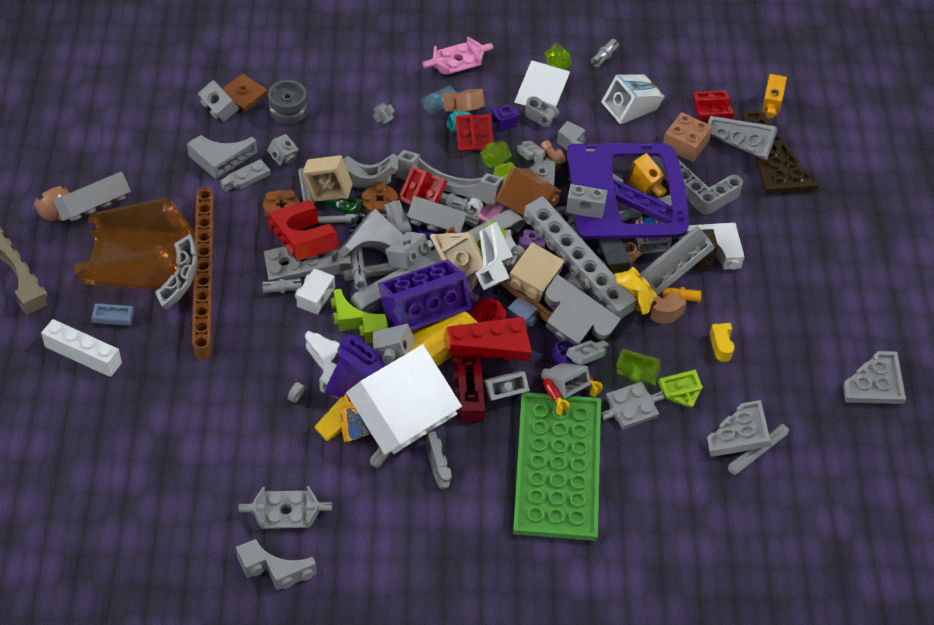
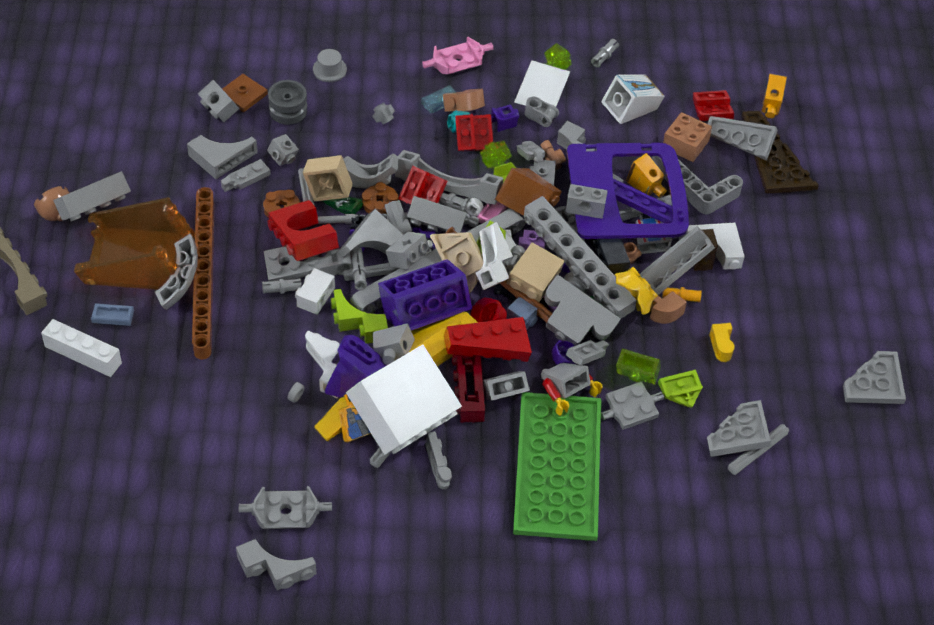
none -> light grey piece [313,49,347,82]

